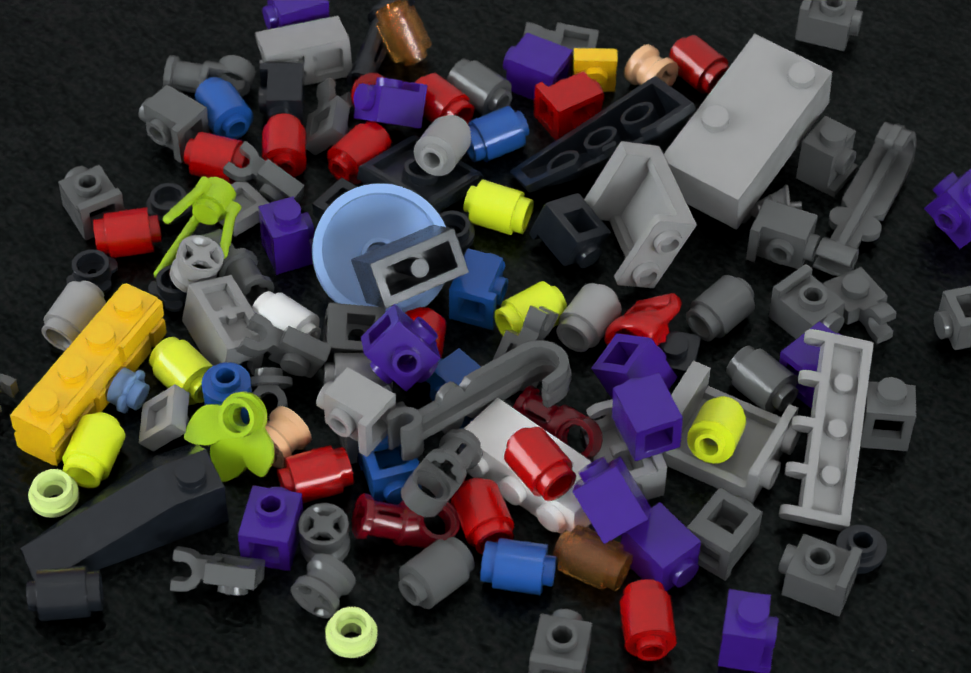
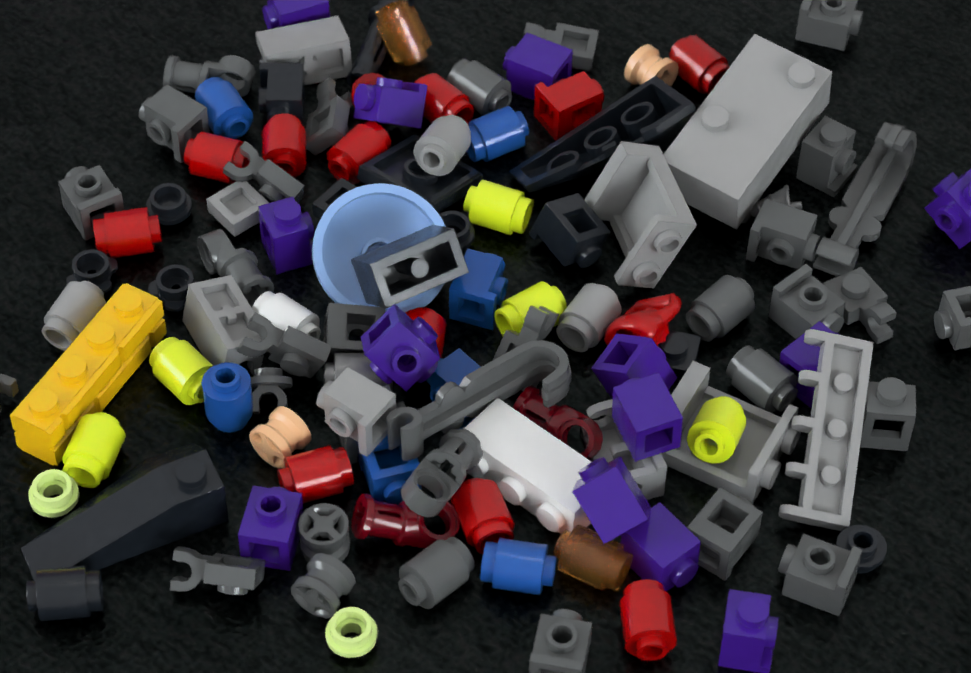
medium blue plate [107,368,150,413] -> none
light grey plate [139,385,190,452] -> none
lime plant [153,176,241,278] -> none
light grey wheel [169,235,224,293] -> none
lime plate [184,391,274,482] -> none
red brick [504,427,576,501] -> none
yellow plate [572,48,617,92] -> none

